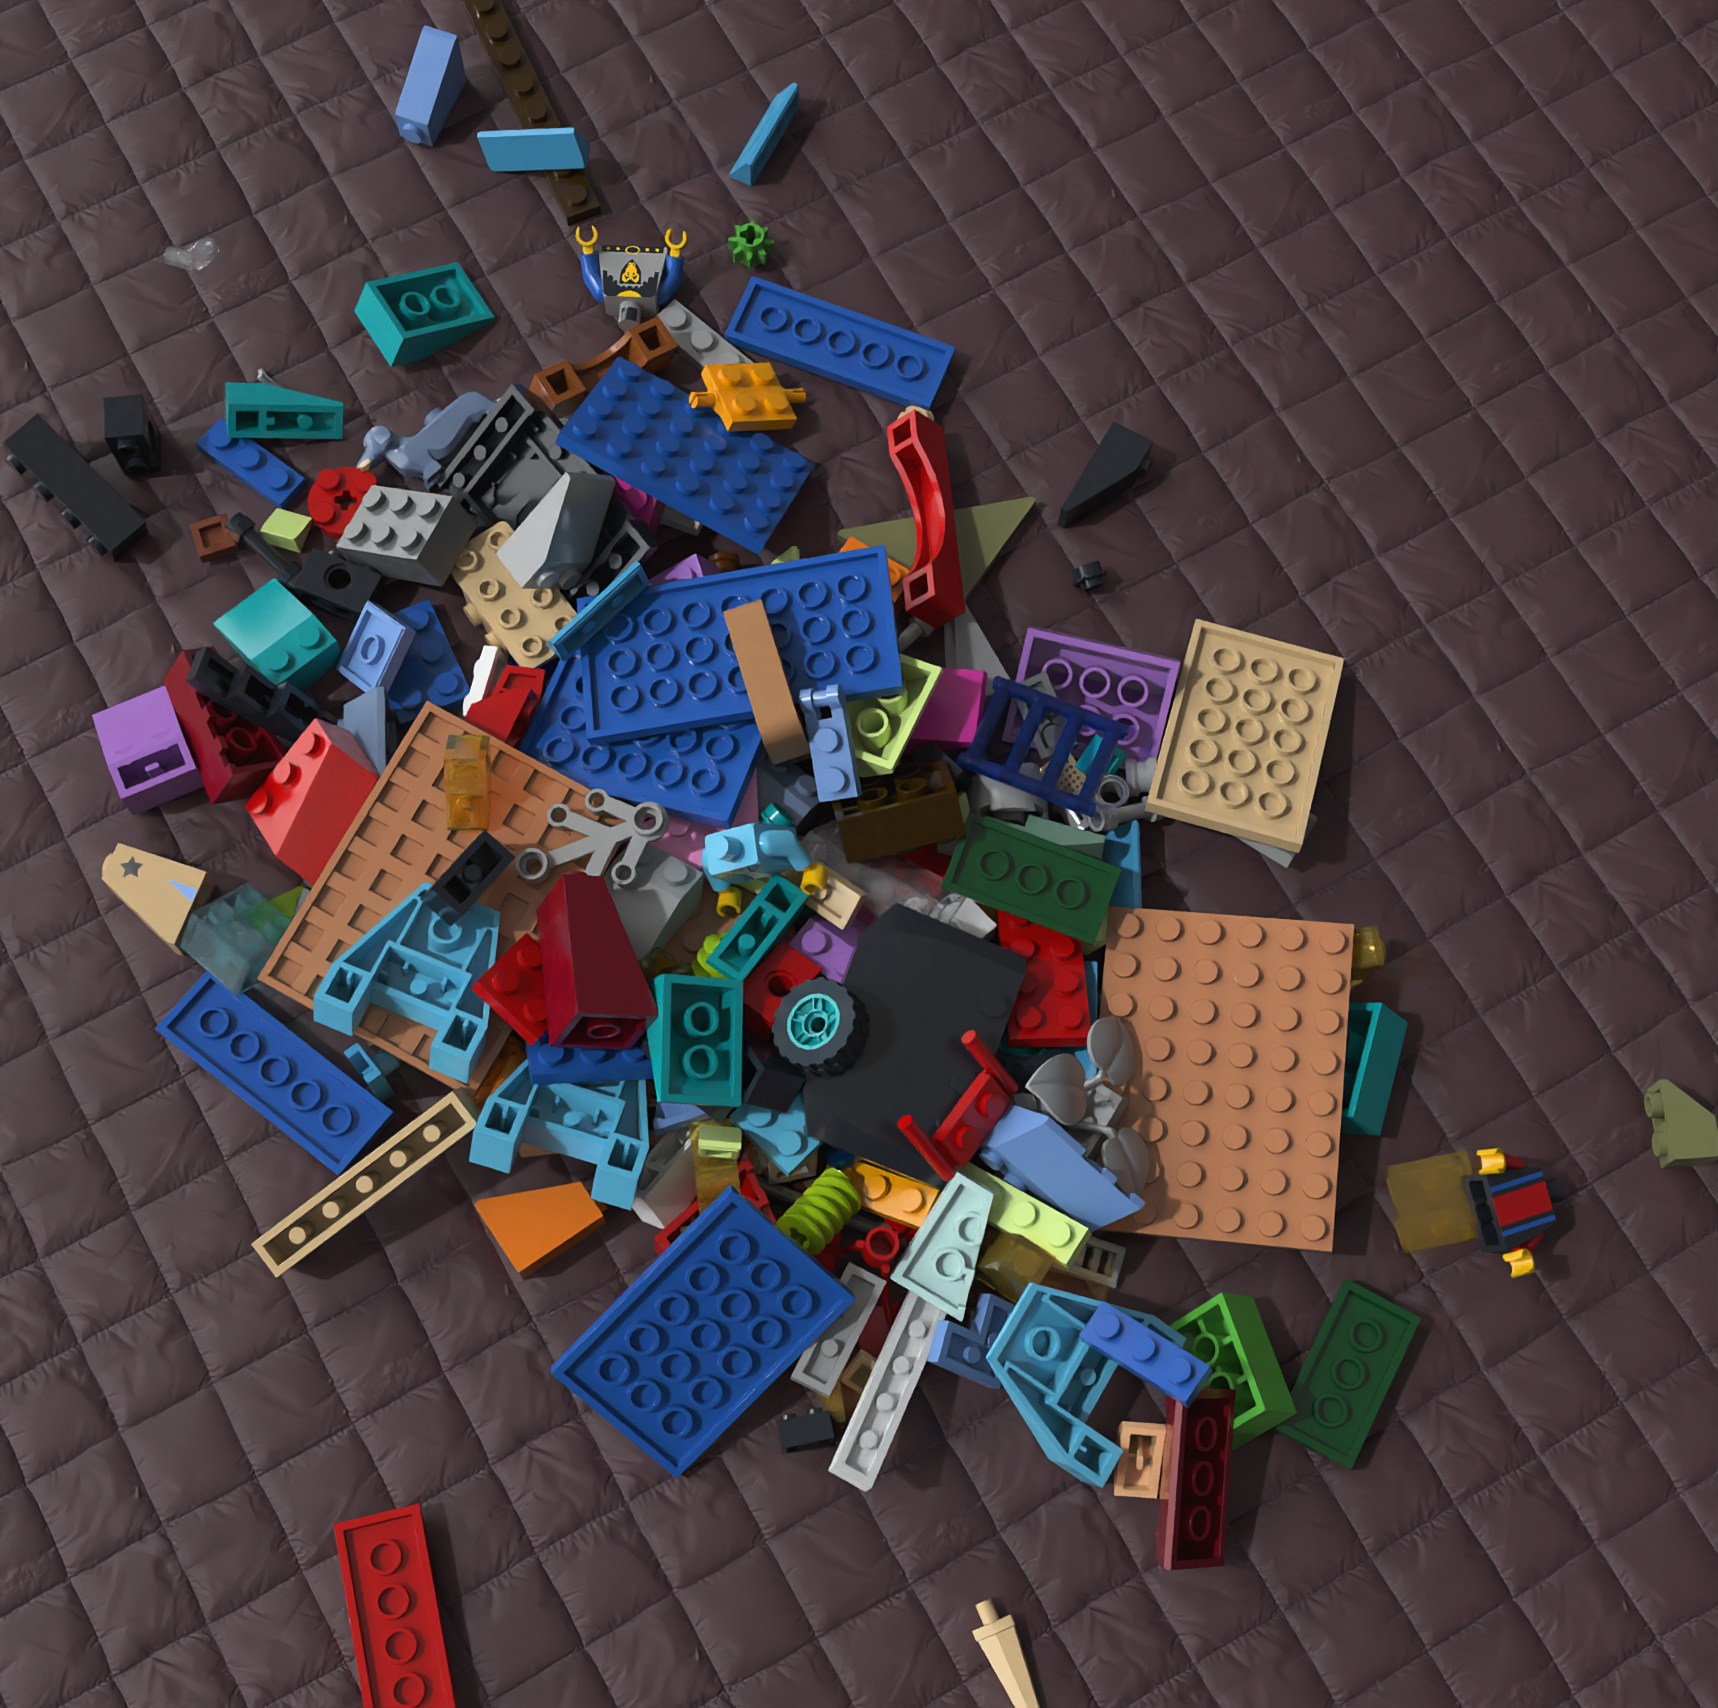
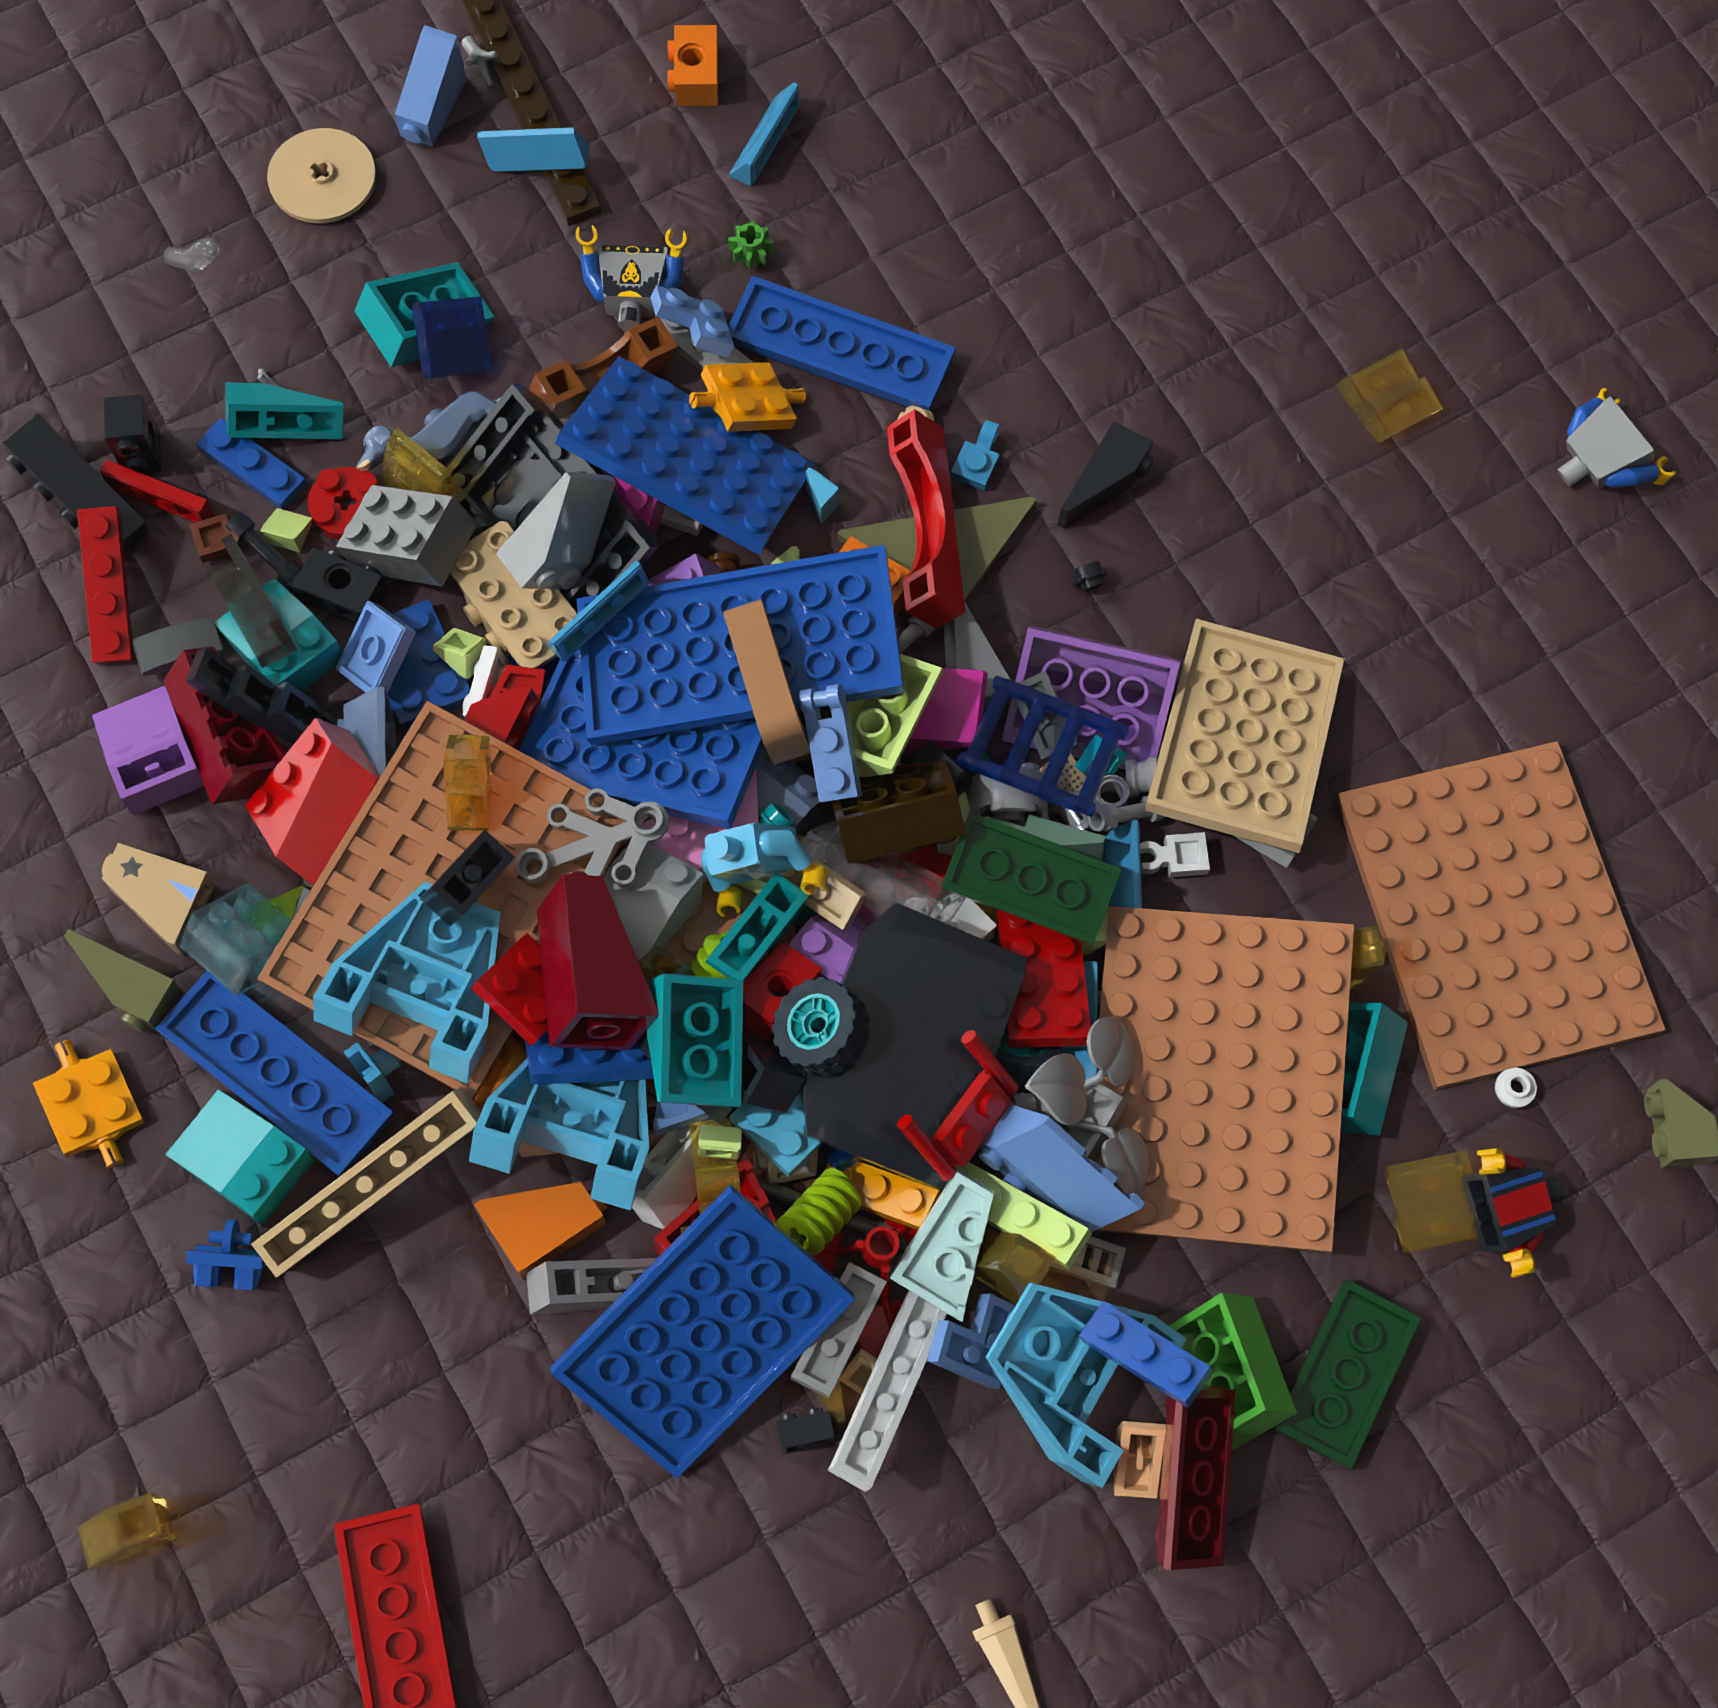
none -> light orange plate [33,1040,145,1169]
none -> olive slope [64,929,183,1033]
none -> red plate [77,506,134,664]
none -> clear yellow slope [78,1492,175,1570]
none -> red tile [100,460,215,523]
none -> dark grey slope [132,617,223,676]
none -> slope [165,1089,315,1226]
none -> blue hips [186,1220,267,1290]
none -> clear smoke fence [208,534,297,668]
none -> tan piece [267,128,376,223]
none -> clear yellow slope [383,427,455,496]
none -> clear blue tile [412,296,493,379]
none -> yellowish green slope [433,628,487,679]
none -> light grey bar [462,36,498,87]
none -> light grey slope [526,1258,657,1315]
none -> medium blue plate [650,285,734,358]
none -> orange brick [668,25,718,106]
none -> medium azure slope [806,467,839,523]
none -> dark azure plate [950,420,1000,492]
none -> white plate [1140,832,1210,877]
none -> nougat plate [1335,741,1665,1091]
none -> clear yellow slope [1337,349,1443,443]
none -> white plate [1495,1067,1537,1108]
none -> light grey torso [1557,388,1676,488]

